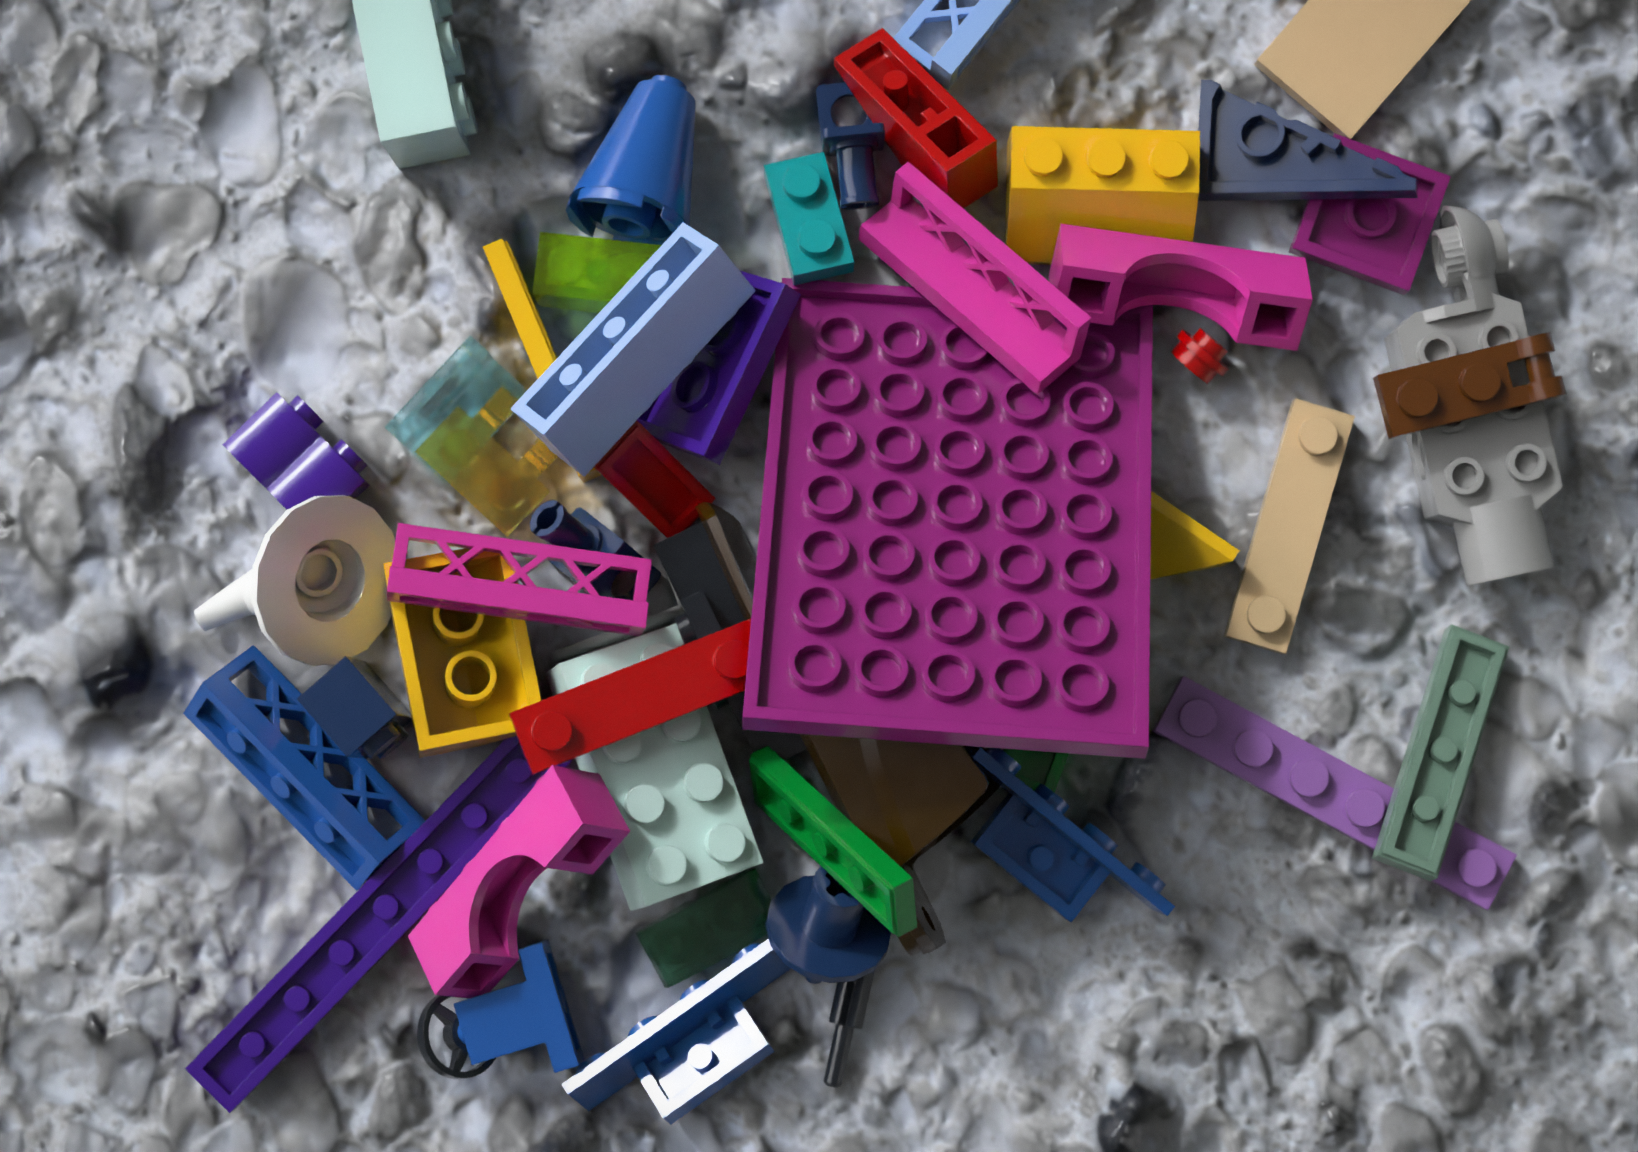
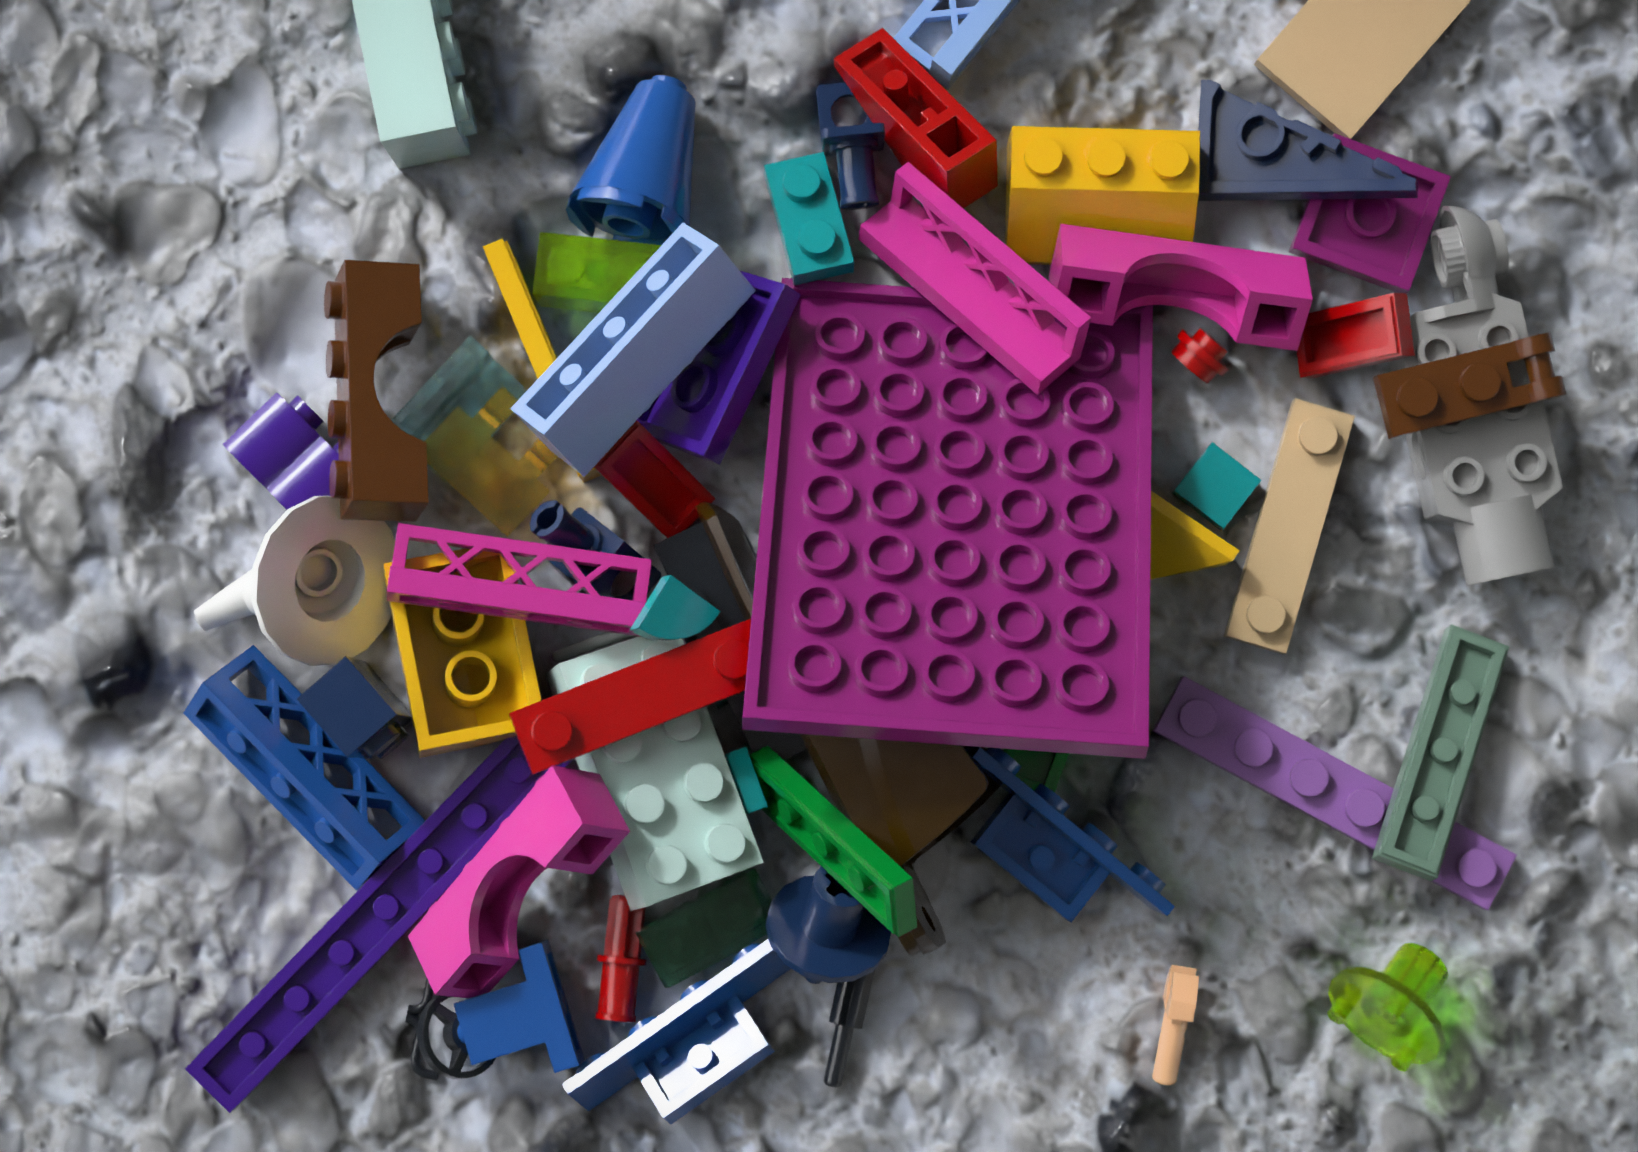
none -> reddish brown arch [324,260,429,522]
none -> black piece [405,978,439,1081]
none -> red axle [595,895,647,1022]
none -> teal tile [630,575,720,640]
none -> teal tile [725,747,768,814]
none -> light nougat bar [1152,965,1199,1086]
none -> teal tile [1172,442,1261,531]
none -> red tile [1297,293,1415,378]
none -> clear neon green piece [1327,943,1449,1072]

